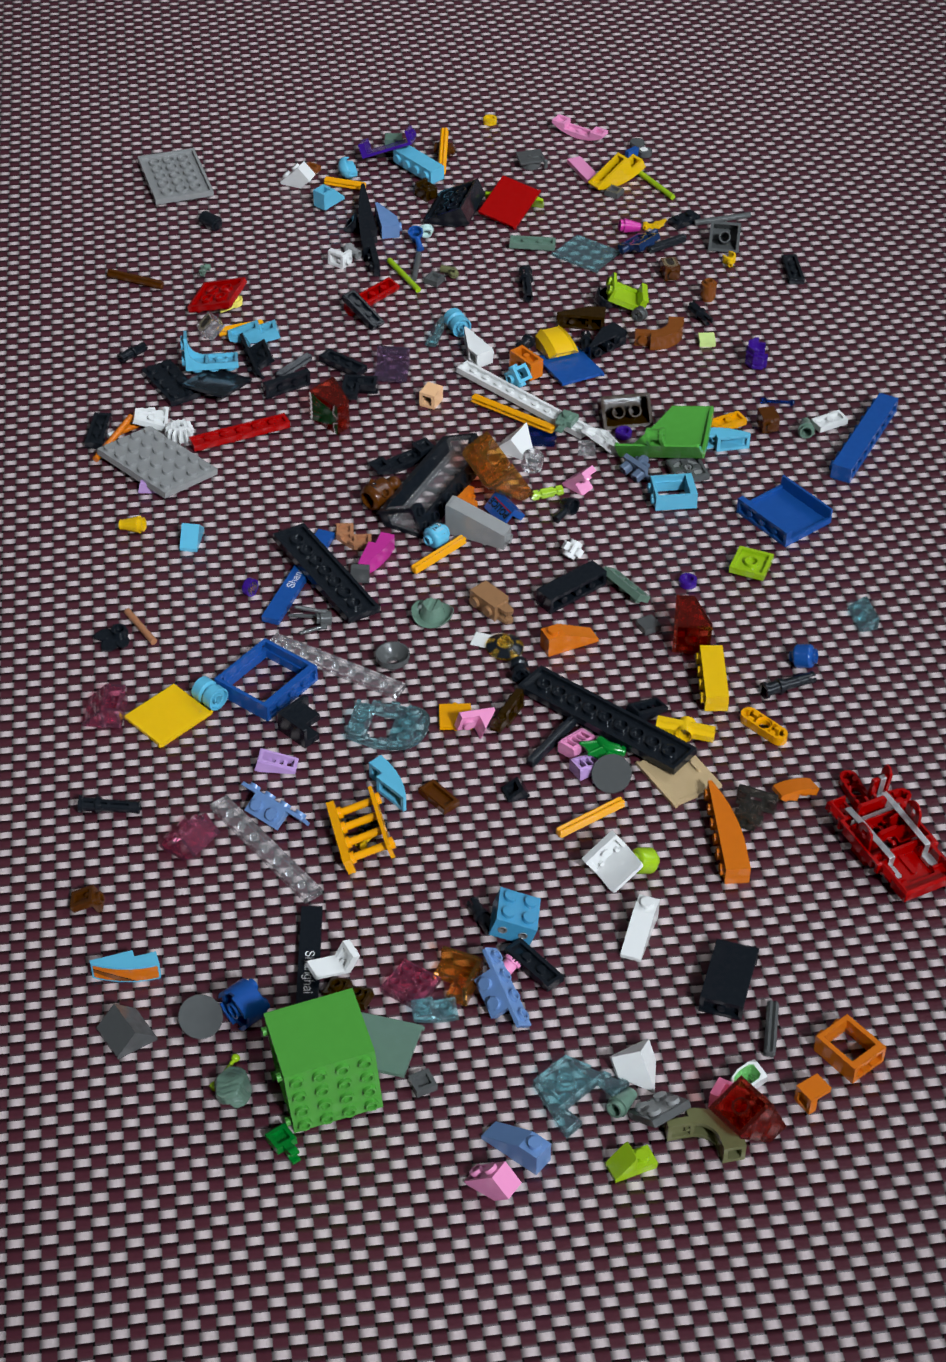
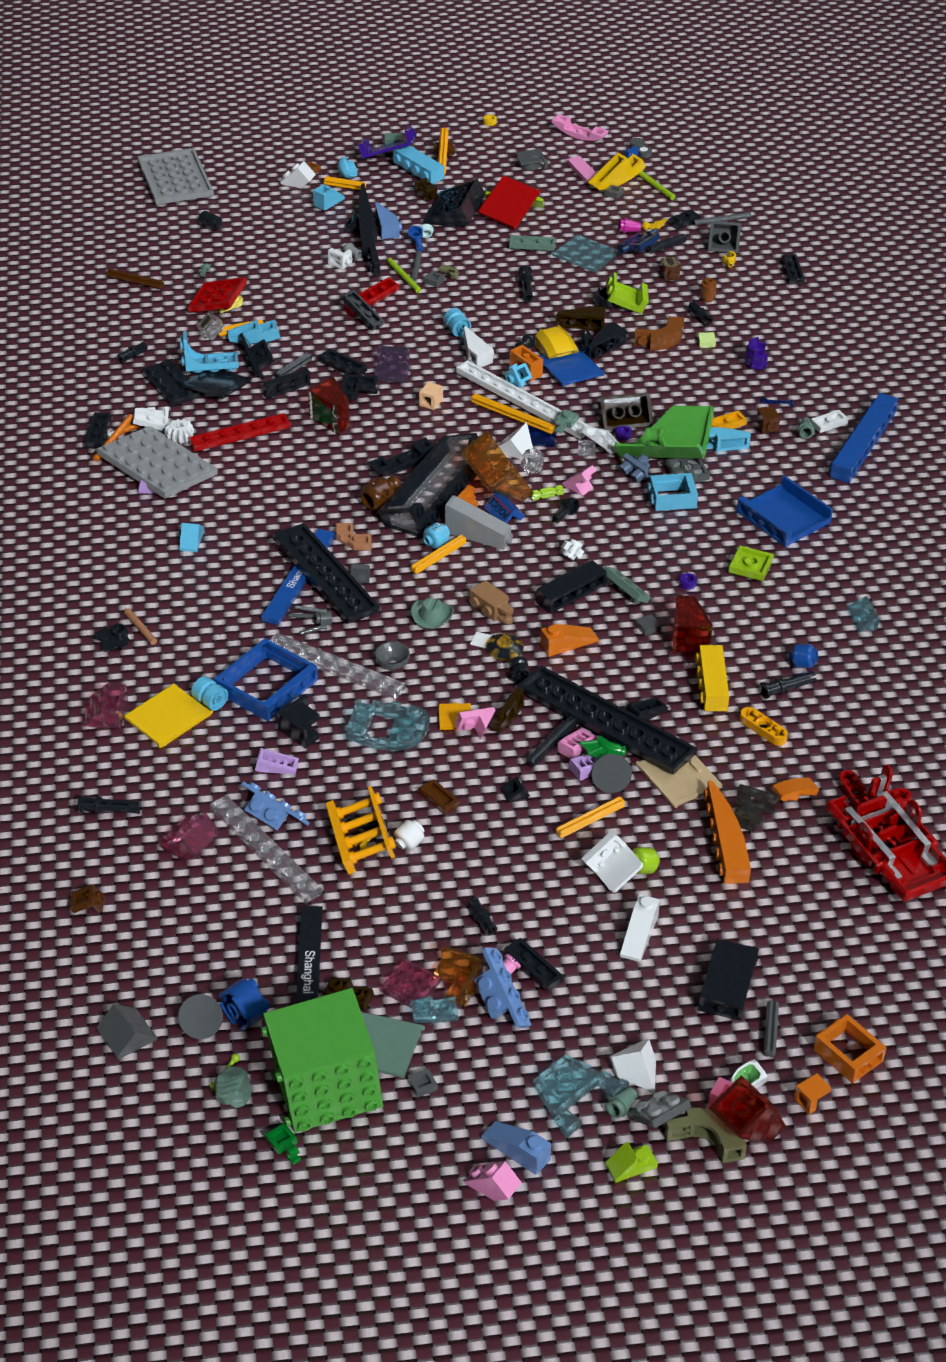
slope [89,950,161,982] -> none
yellow cone [119,516,147,533] -> none
dark purple tile [242,577,258,597] -> none
white bracket [306,939,360,980] -> none
dark pink slope [358,532,395,573] -> none
medium azure slope [369,755,406,812] -> none
clear light blue slope [425,316,444,347] -> none
dark azure piece [489,887,541,945] -> none
dark grey bush [632,306,648,322] -> none
yellow piece [656,715,716,743] -> none
none -> white head [394,820,425,850]

